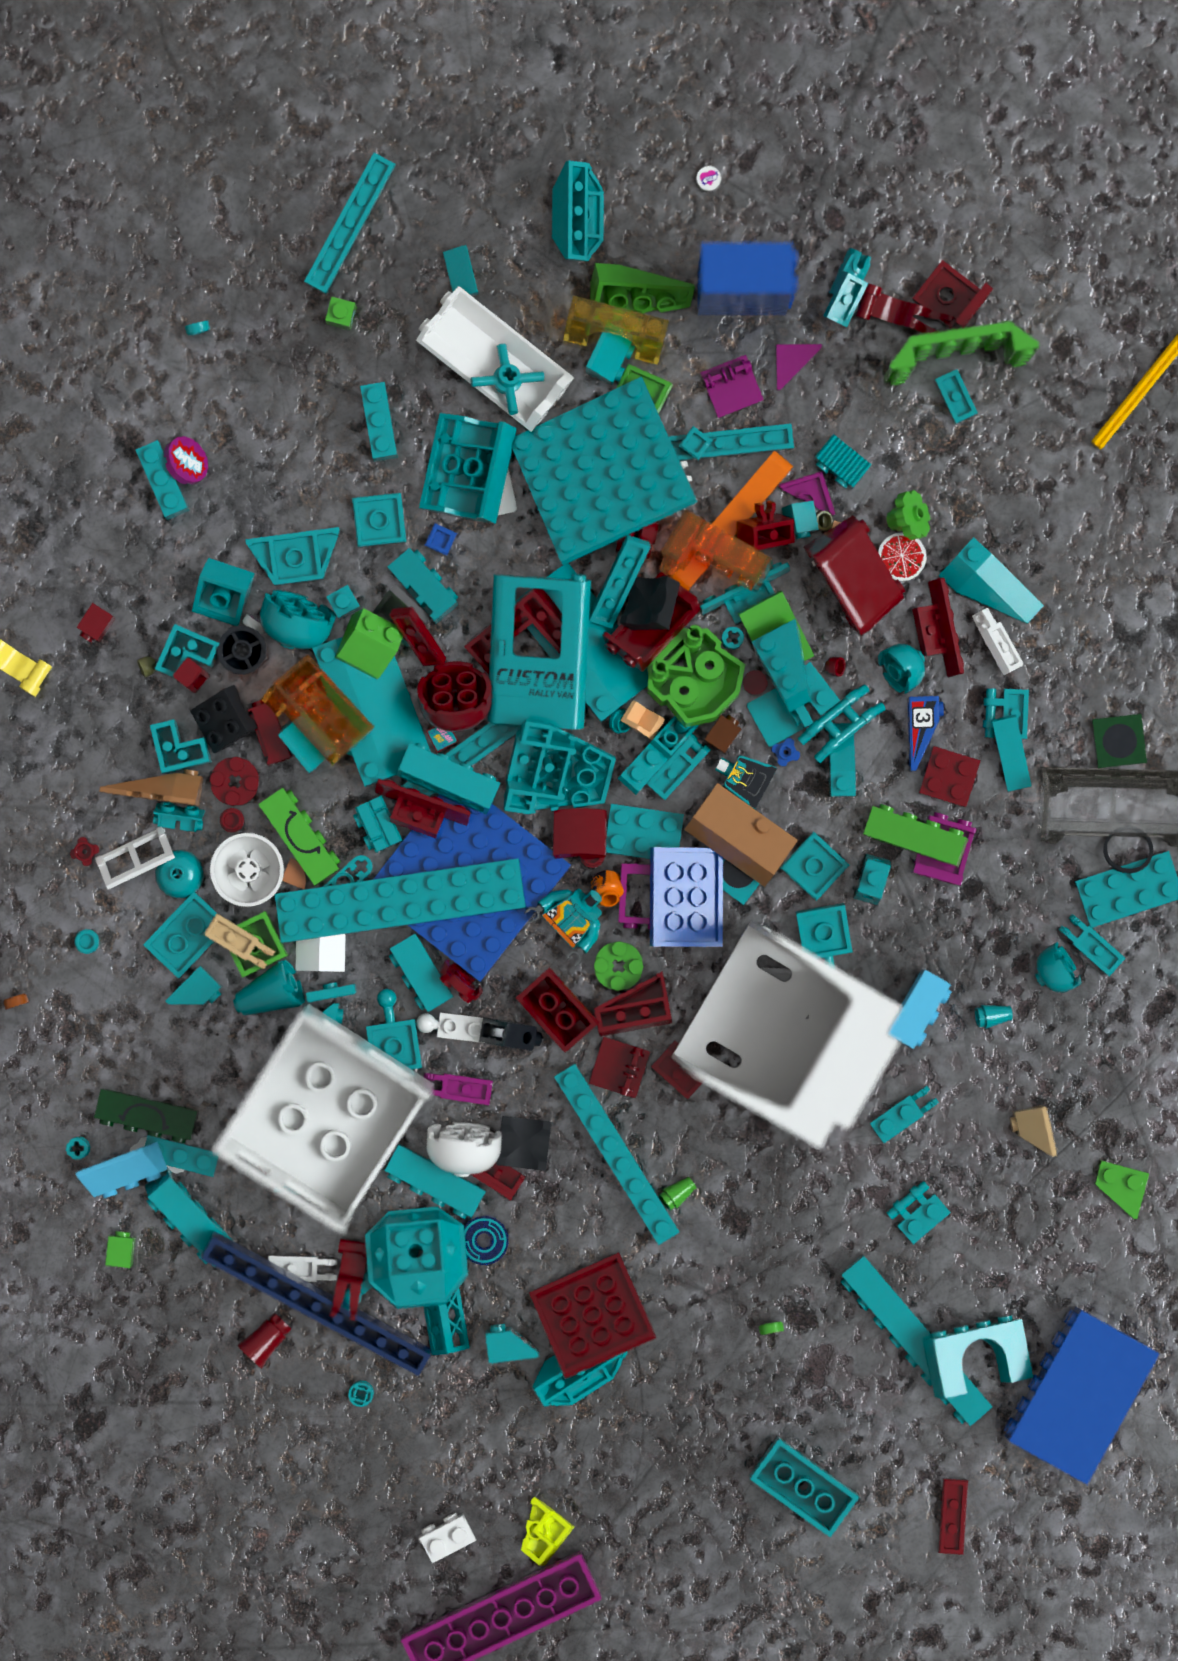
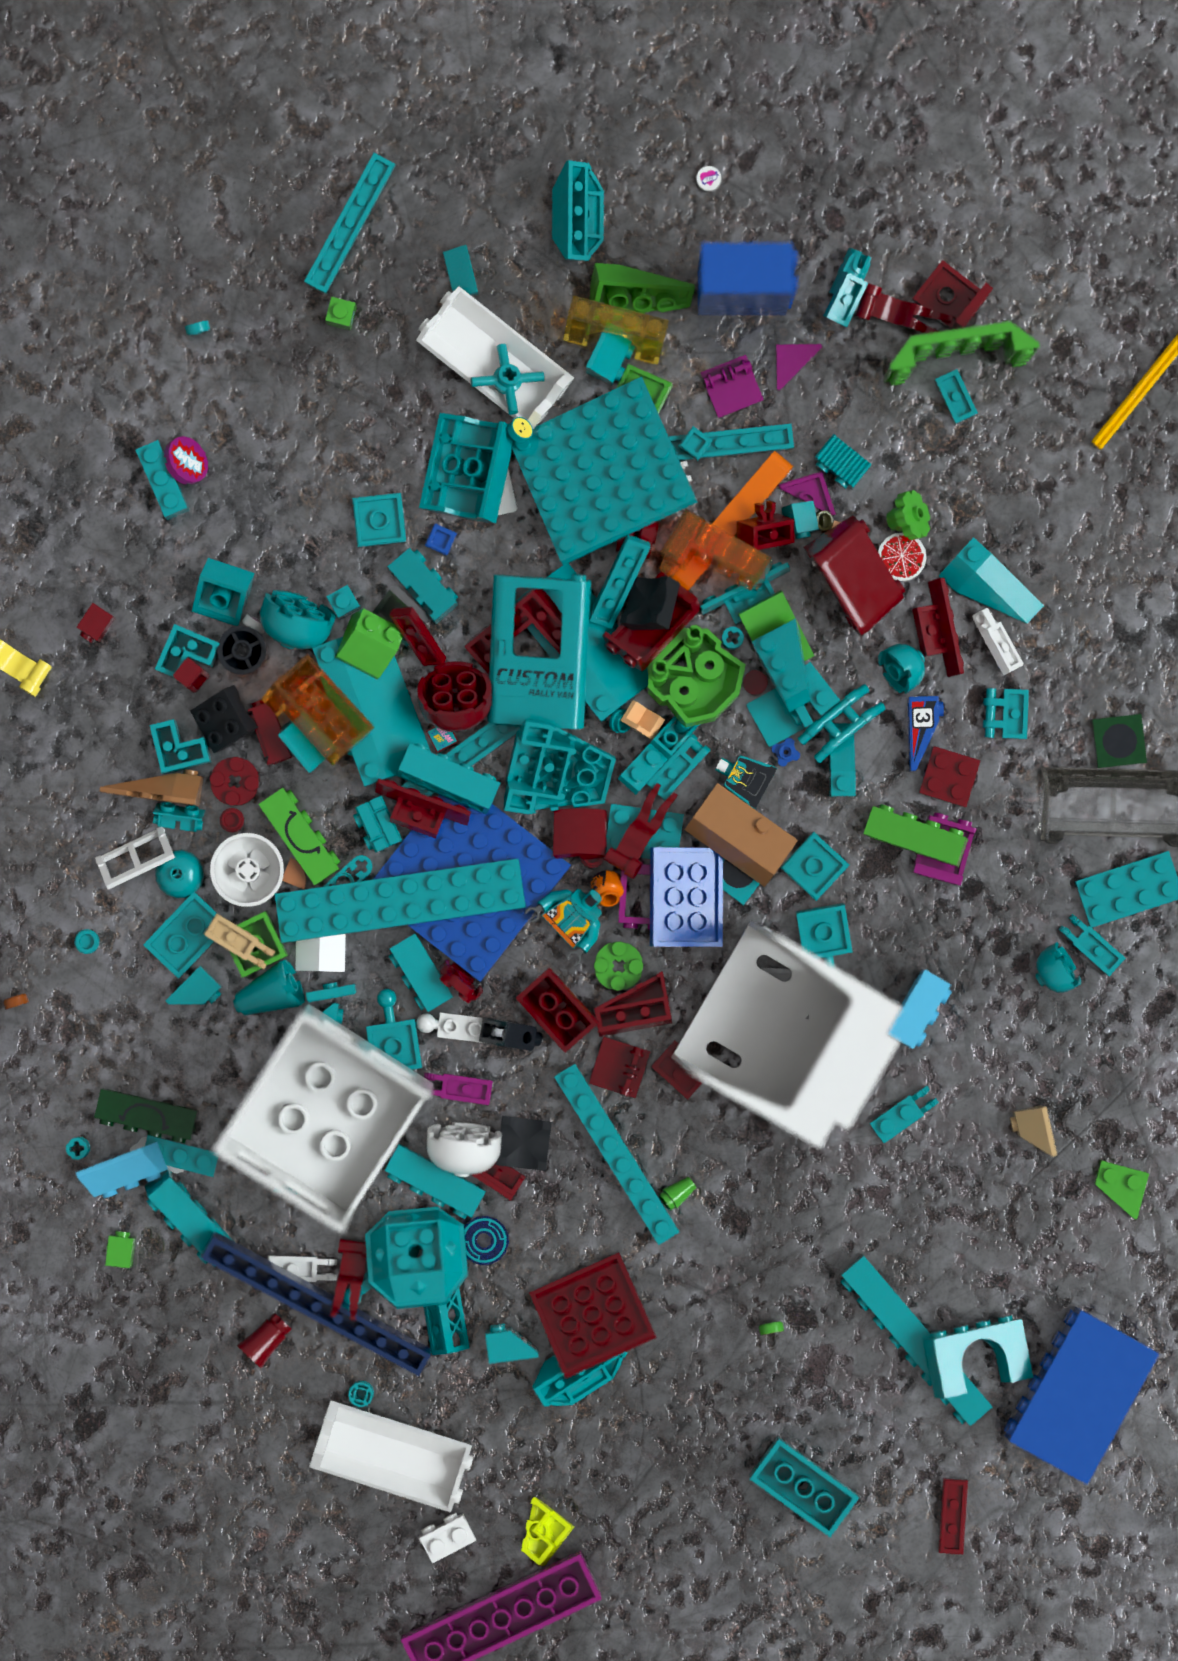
dark red plate [70,837,99,866] -> none
olive hinge [137,656,157,678] -> none
teal wing [245,527,340,586] -> none
teal brick [360,382,398,462] -> none
reddish brown brick [704,714,741,754] -> none
dark red hinge [824,656,846,677] -> none
teal torso [854,854,891,905] -> none
teal plate [886,1181,951,1245] -> none
teal cone [975,1005,1013,1029] -> none
teal tile [992,715,1032,792] -> none
black piece [1103,826,1153,873] -> none
none -> white panel [310,1401,474,1512]
none -> tile [508,417,533,443]
none -> dark red flag [604,783,678,879]

